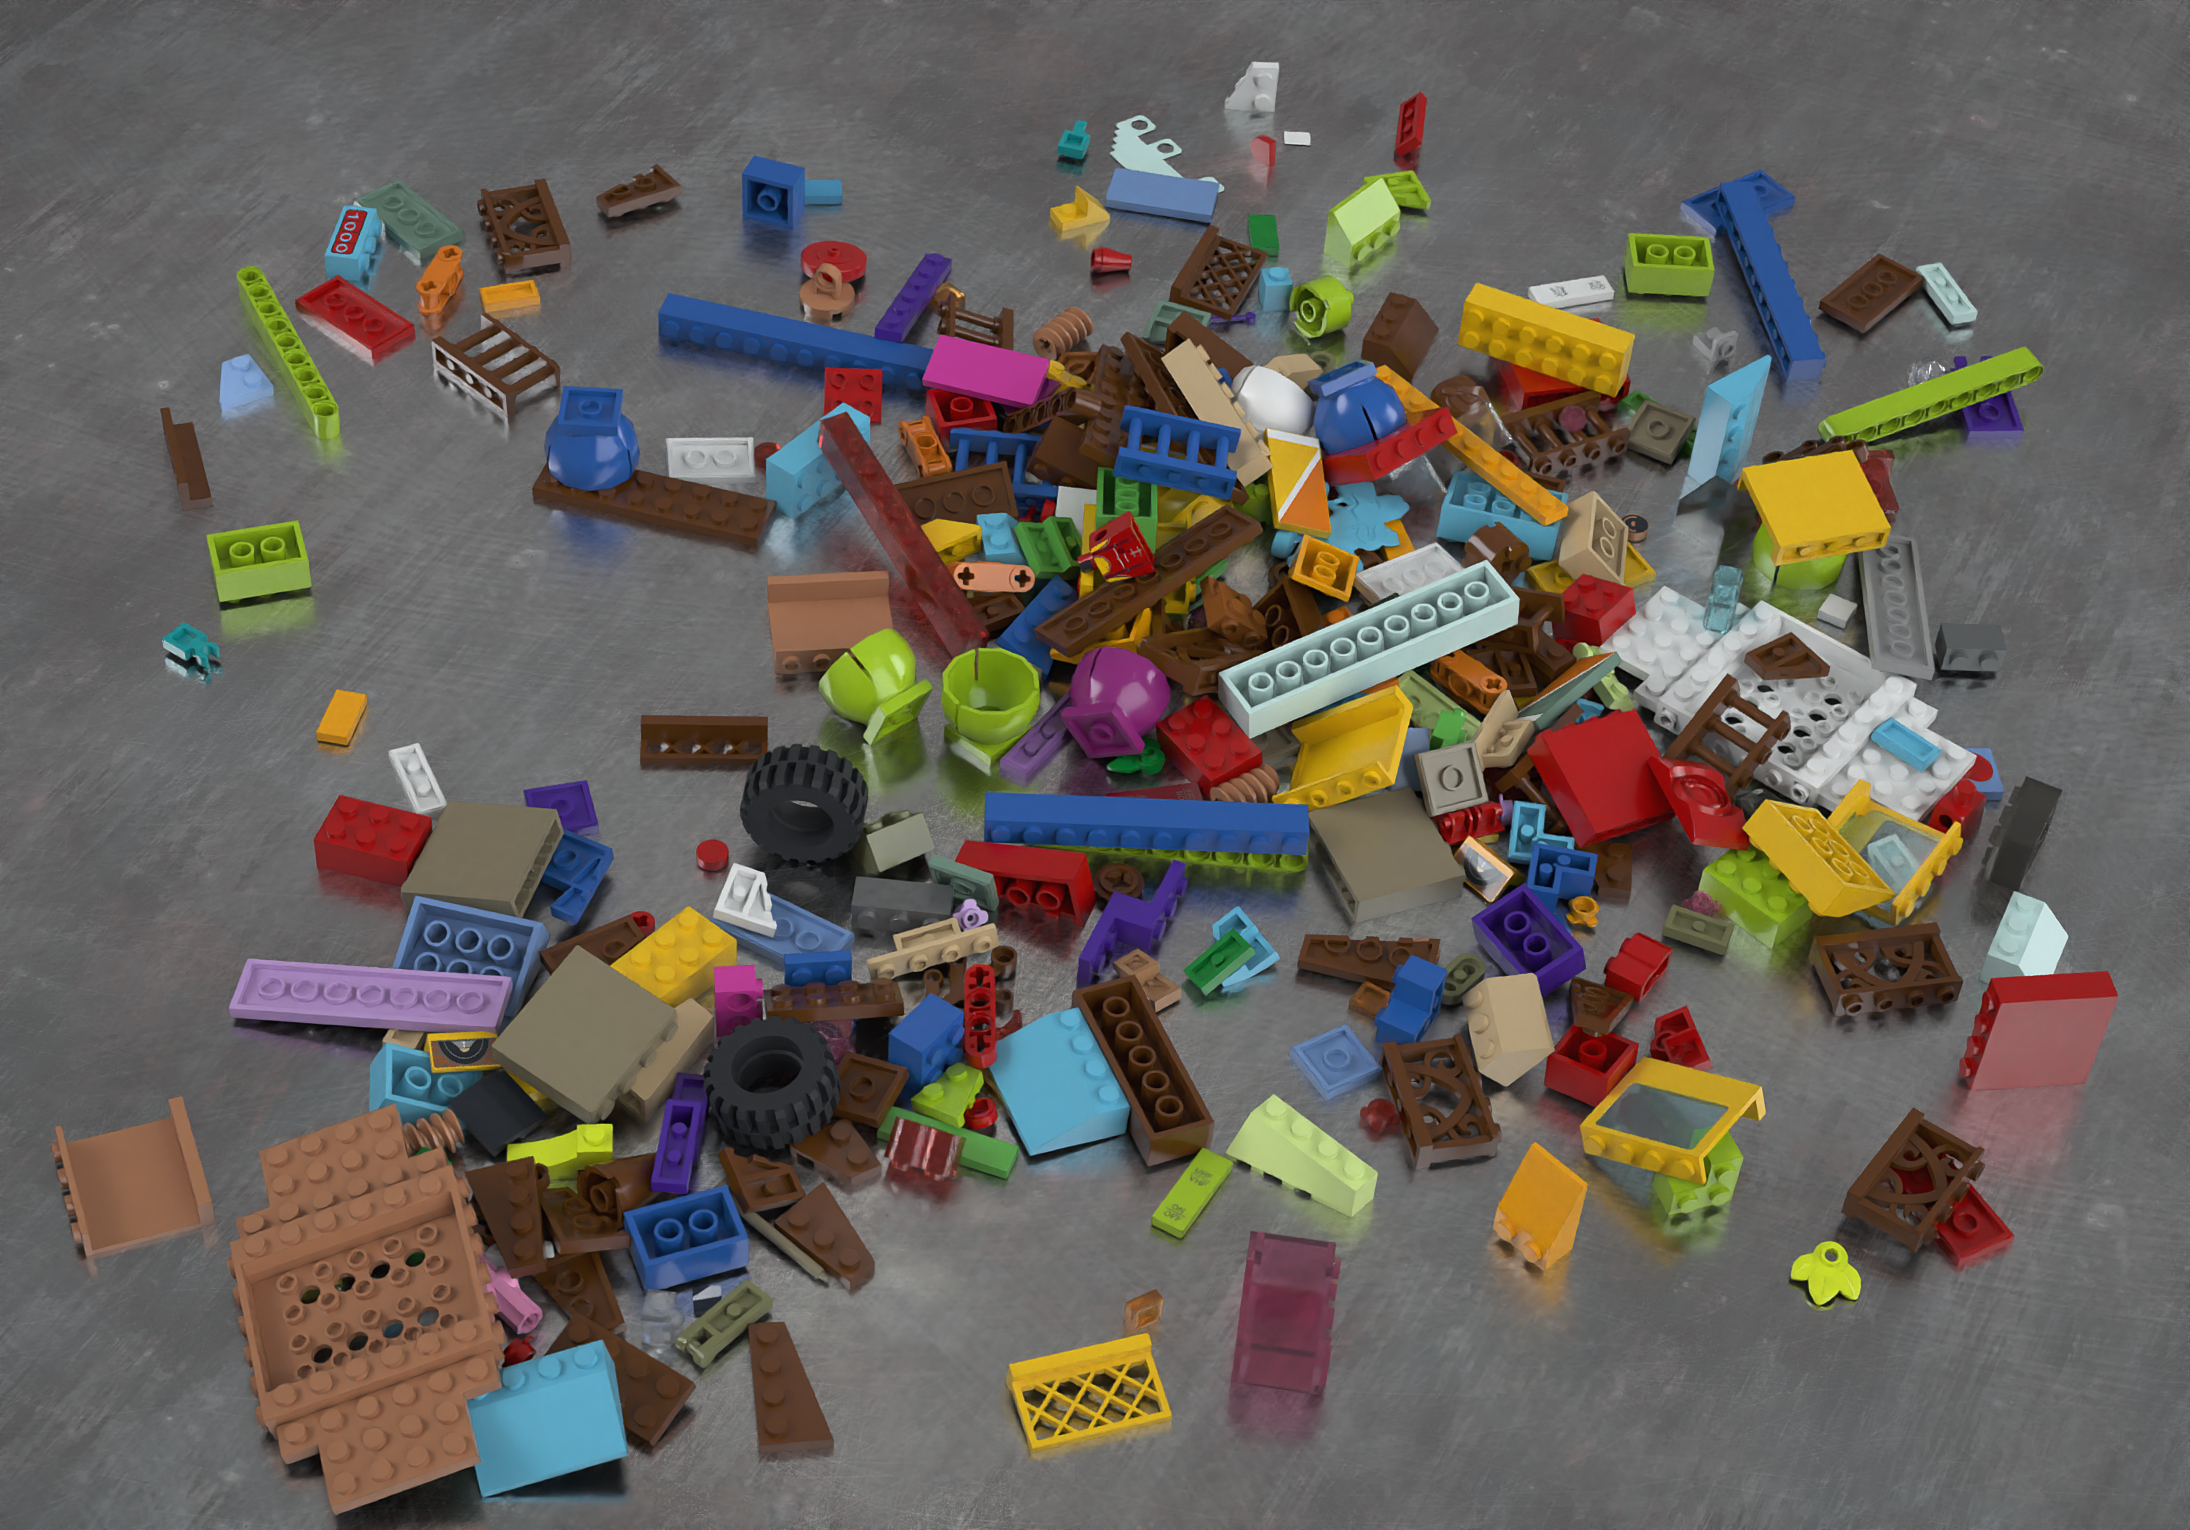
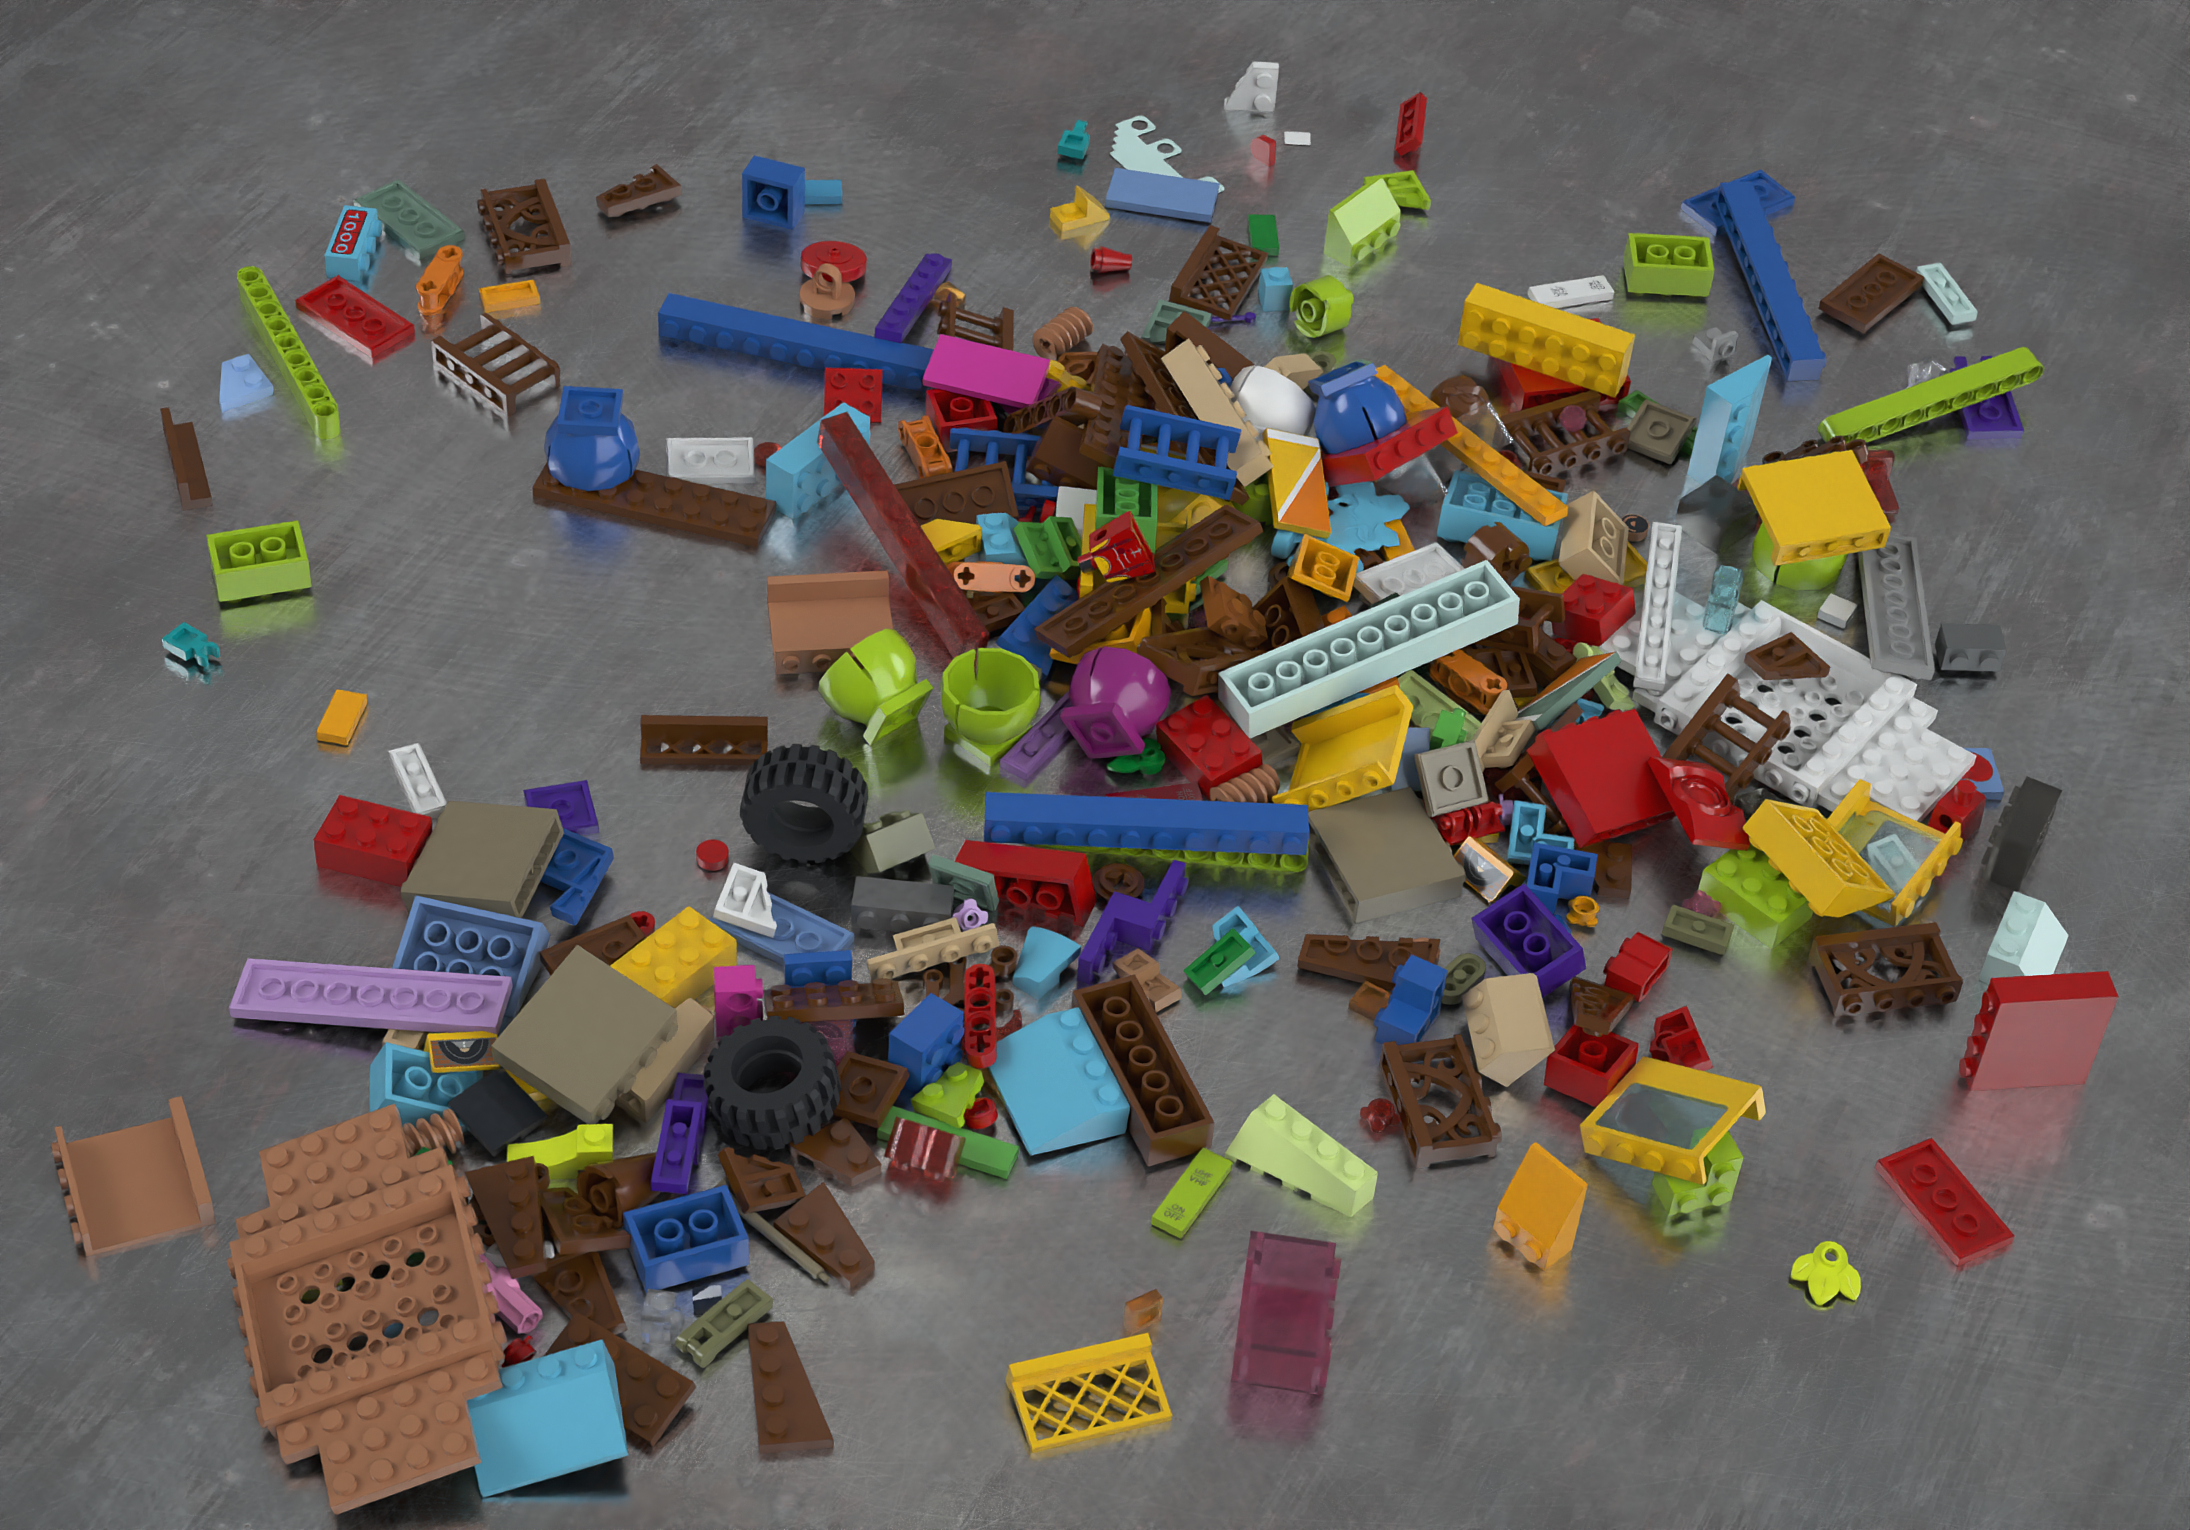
medium blue tile [1289,1024,1383,1101] -> none
reddish brown slope [1360,292,1439,381] -> none
reddish brown fence [1841,1108,1986,1253] -> none
medium azure tile [1871,717,1941,772] -> none
none -> medium azure slope [1012,927,1081,1000]
none -> white tile [1633,522,1682,691]

